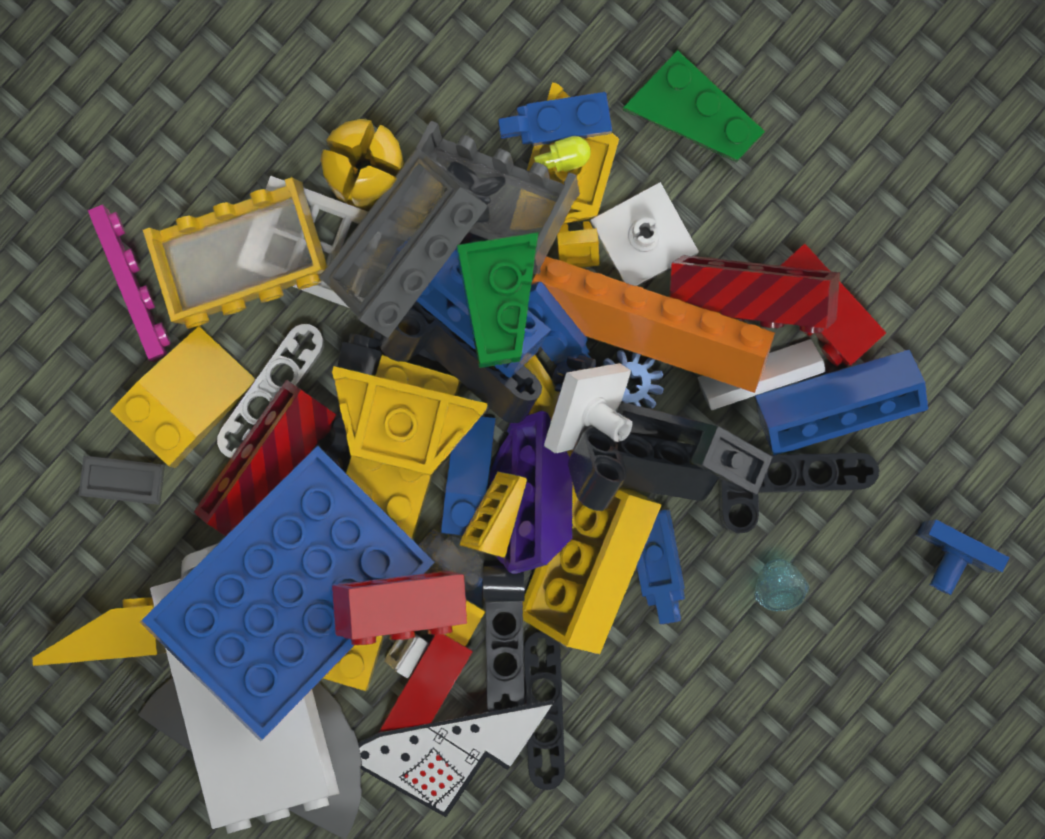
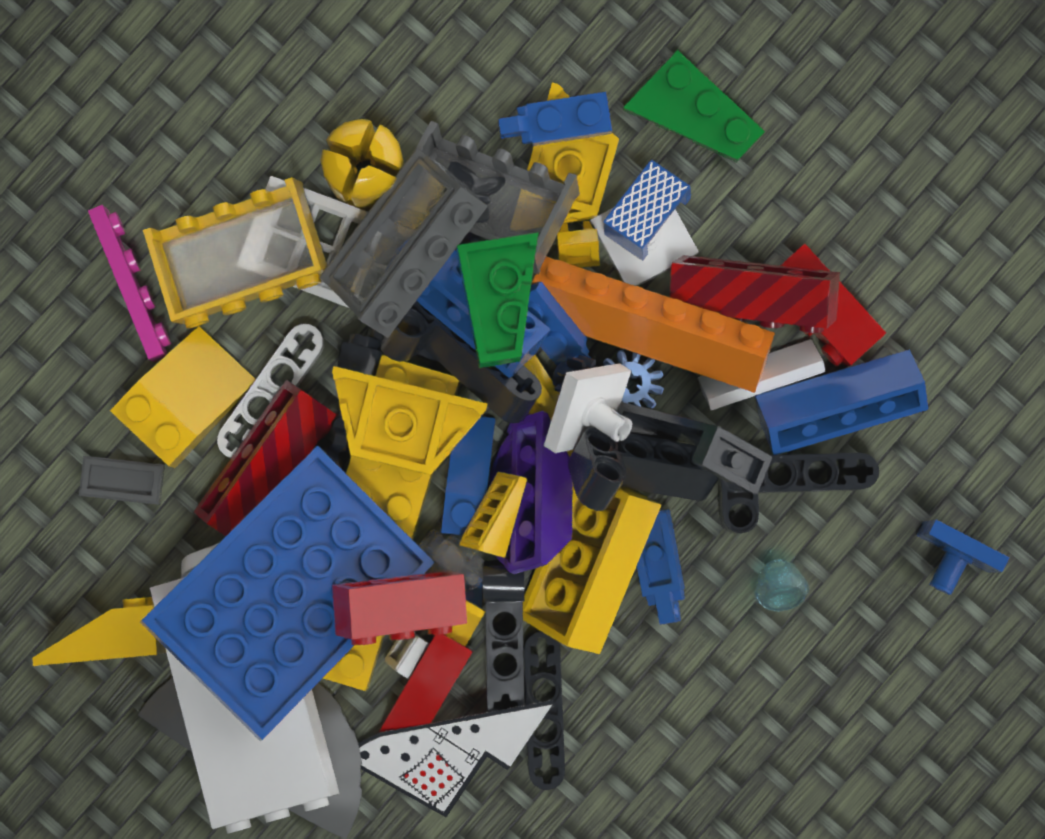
neon yellow cylinder [534,136,591,172] -> none
none -> blue panel [603,160,691,261]

